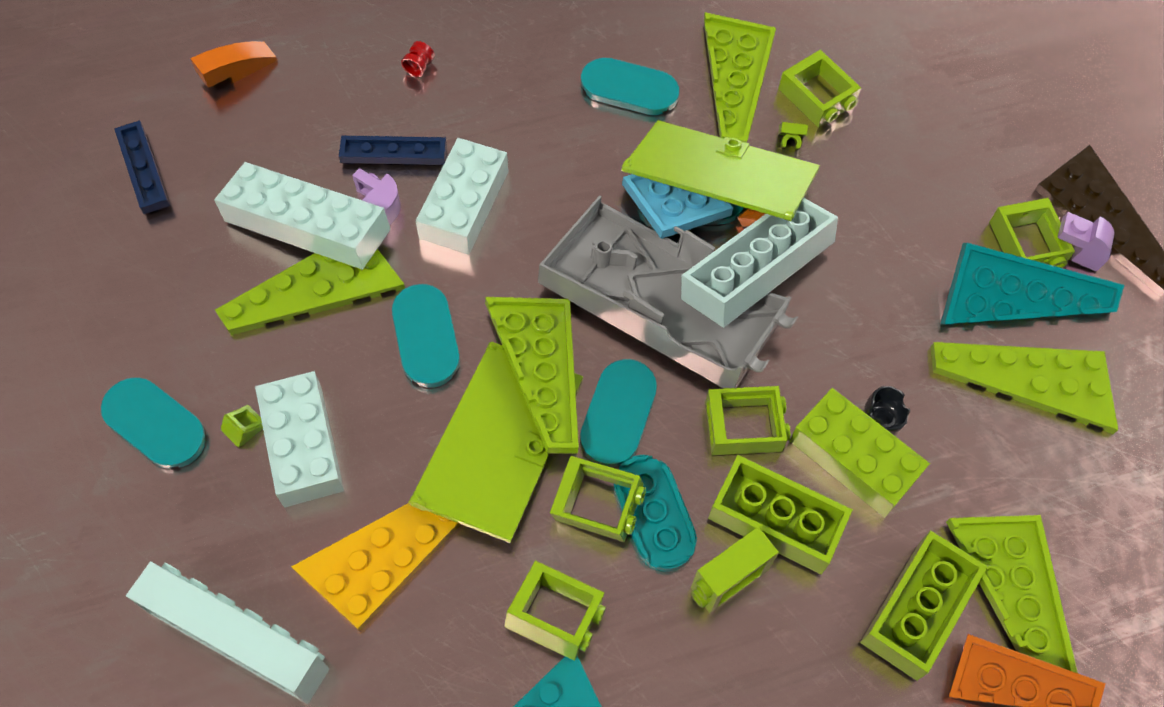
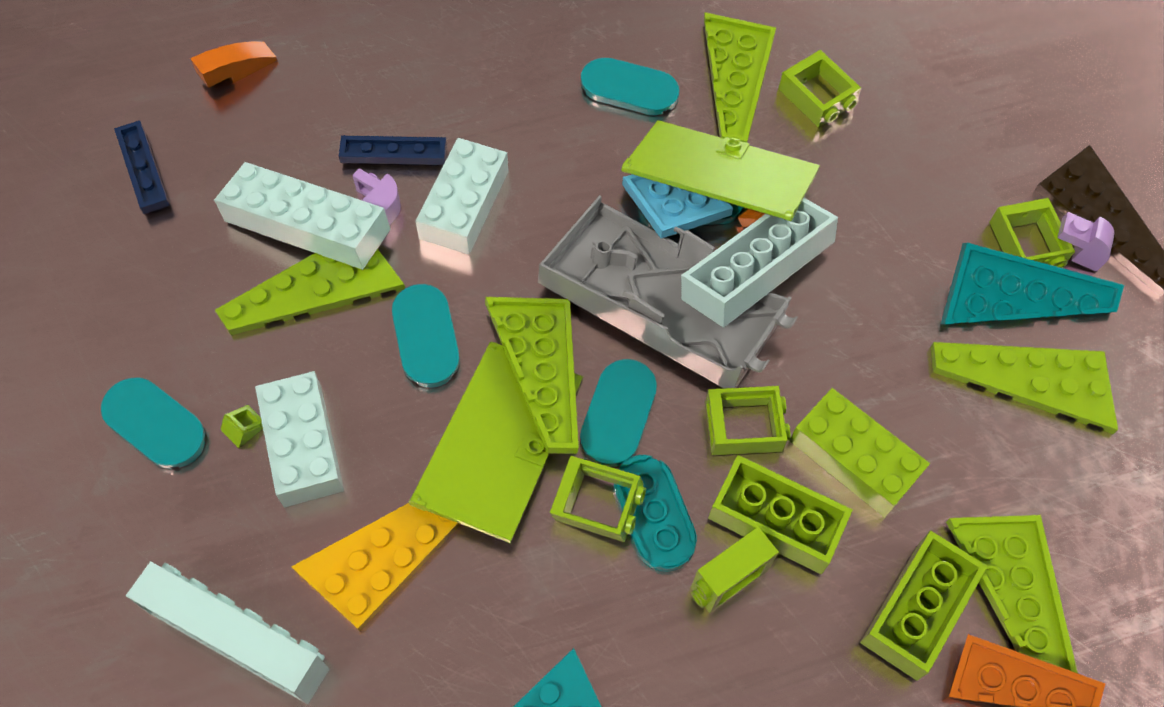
red wheel [401,41,435,77] -> none
lime window [504,561,606,661] -> none
lime tile [778,122,808,150] -> none
black hair [864,386,910,434] -> none

